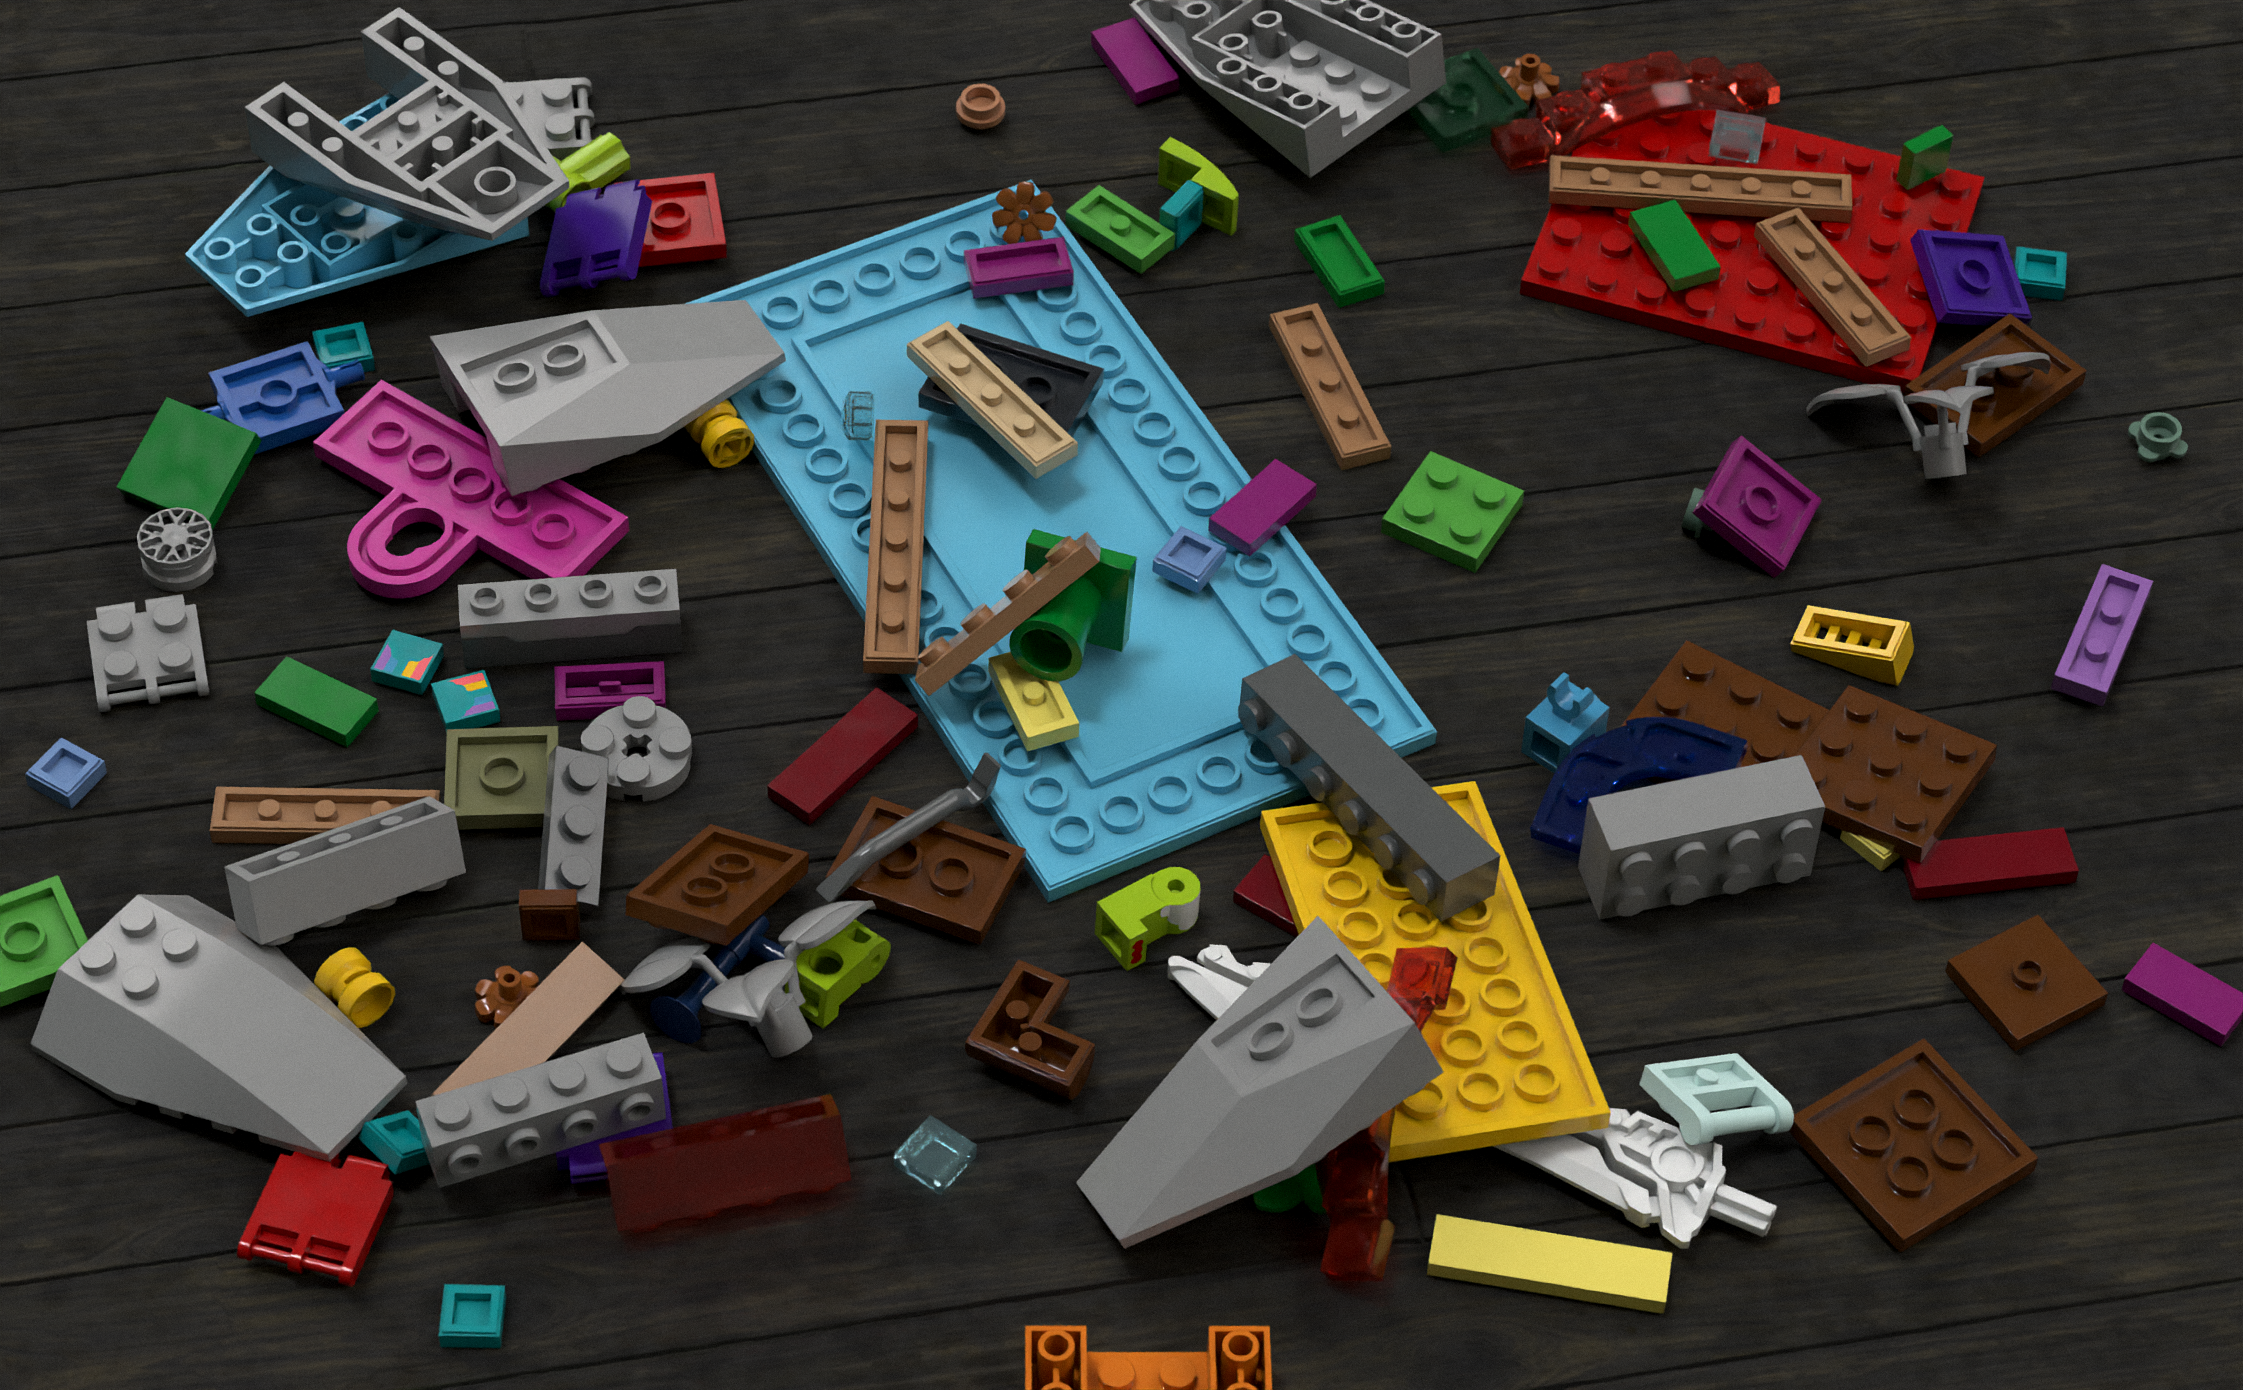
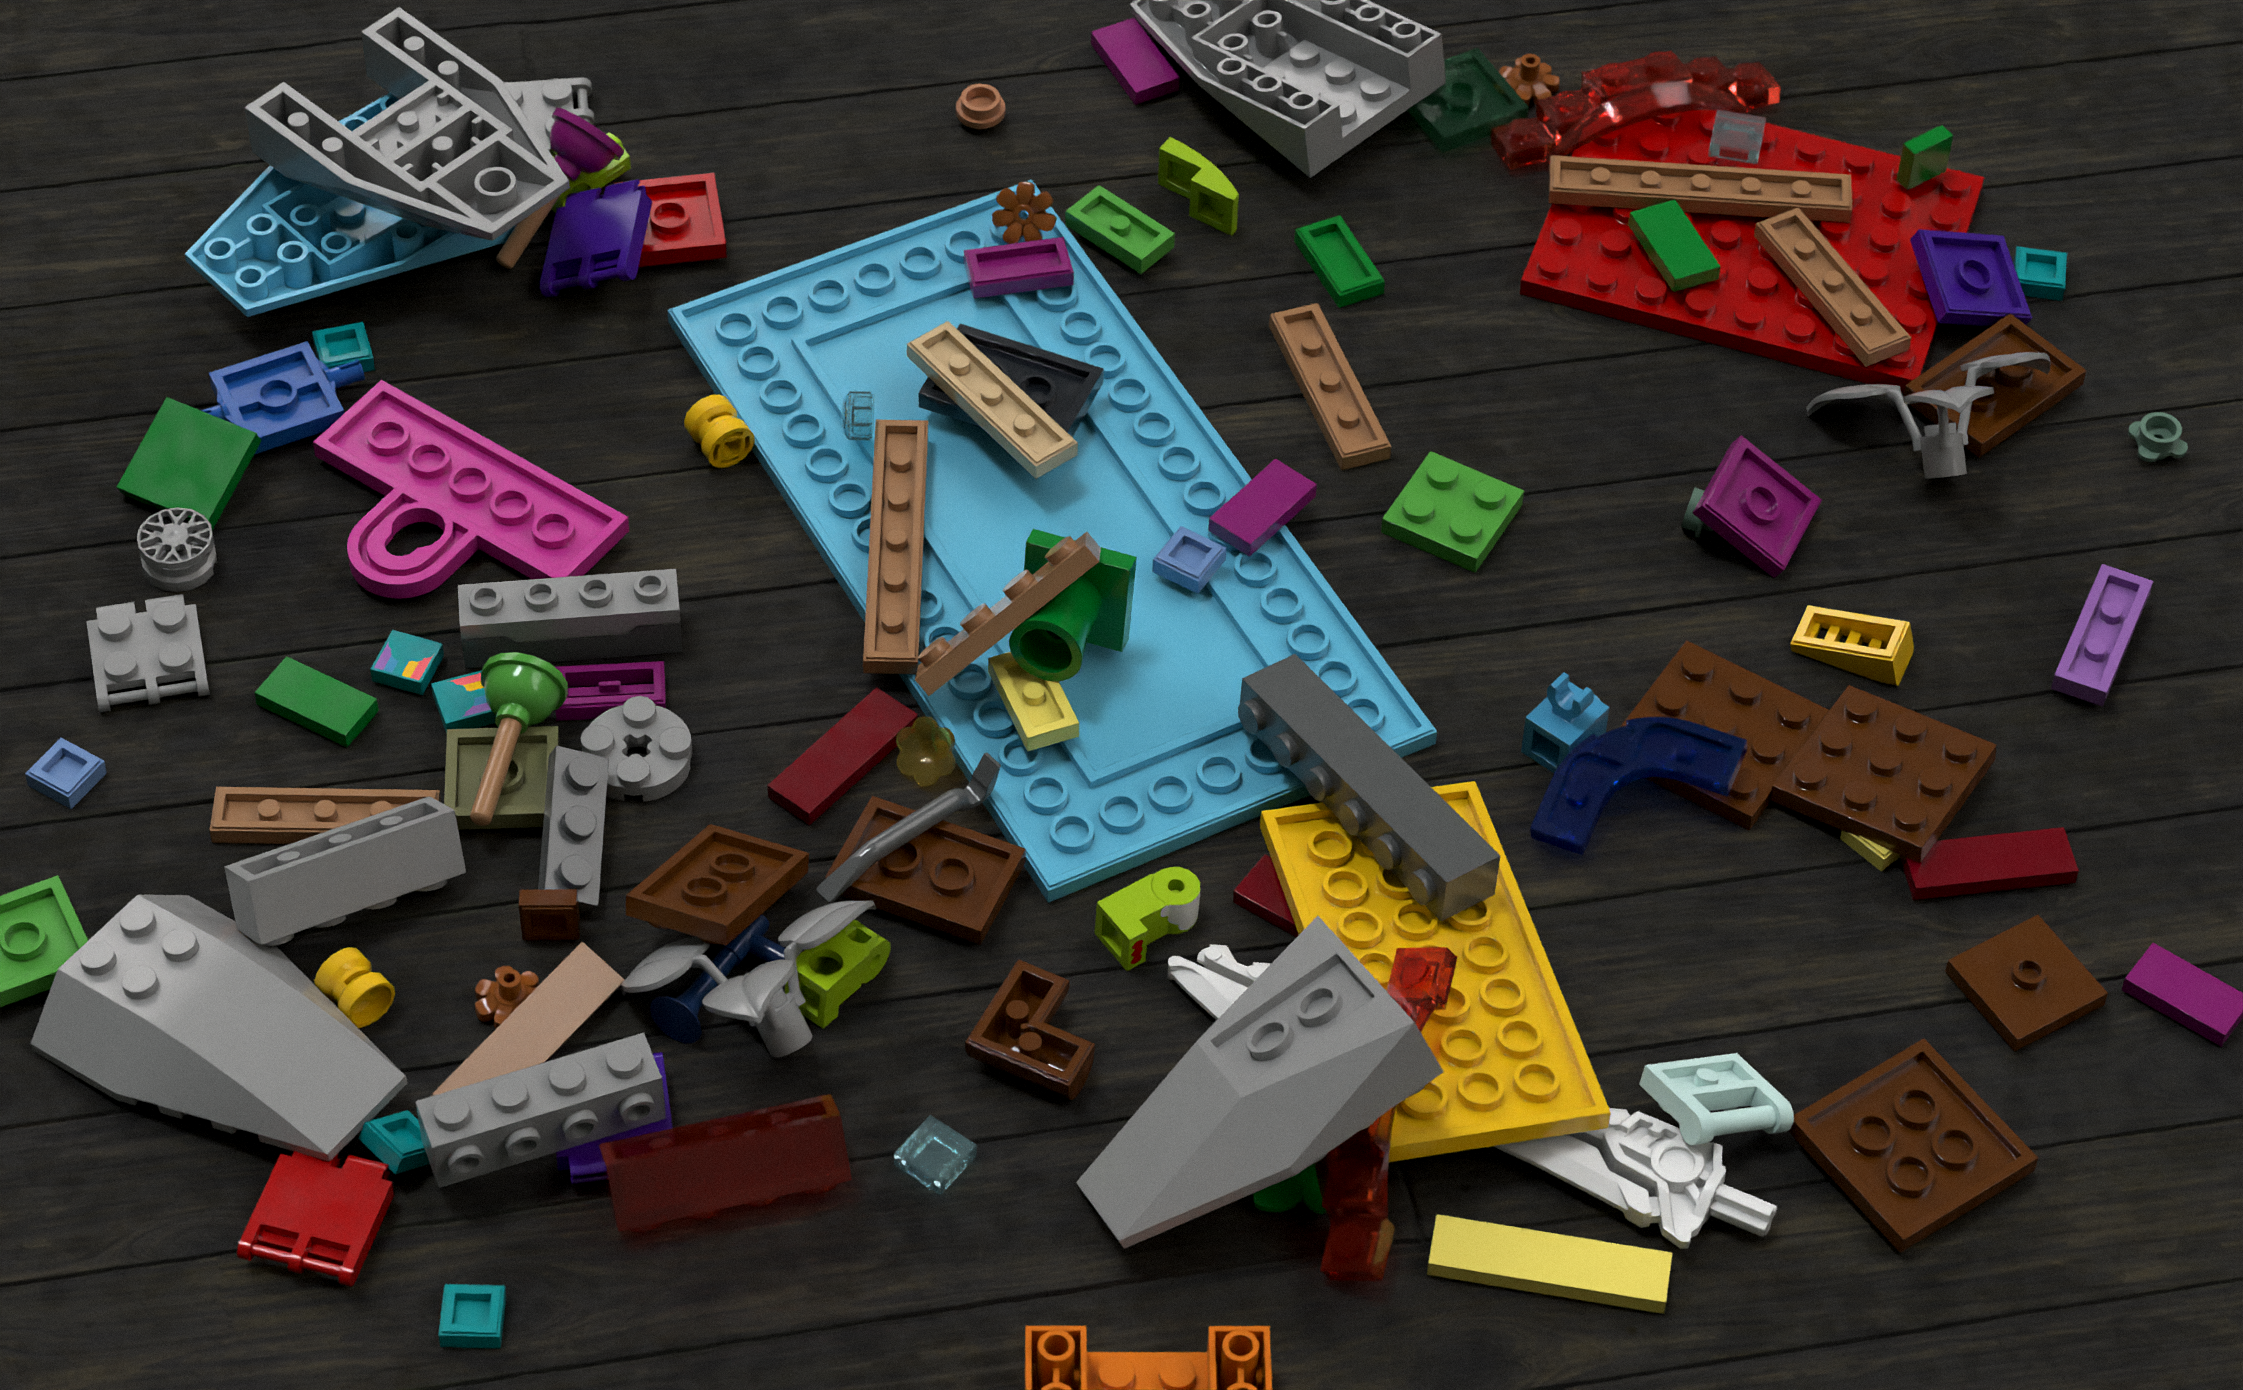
light grey wedge [430,300,786,496] -> none
teal tile [1159,180,1204,251] -> none
light grey brick [1578,755,1825,919] -> none
none -> bright green piece [470,652,568,826]
none -> magenta piece [496,107,624,269]
none -> clear yellow plant [896,716,956,787]

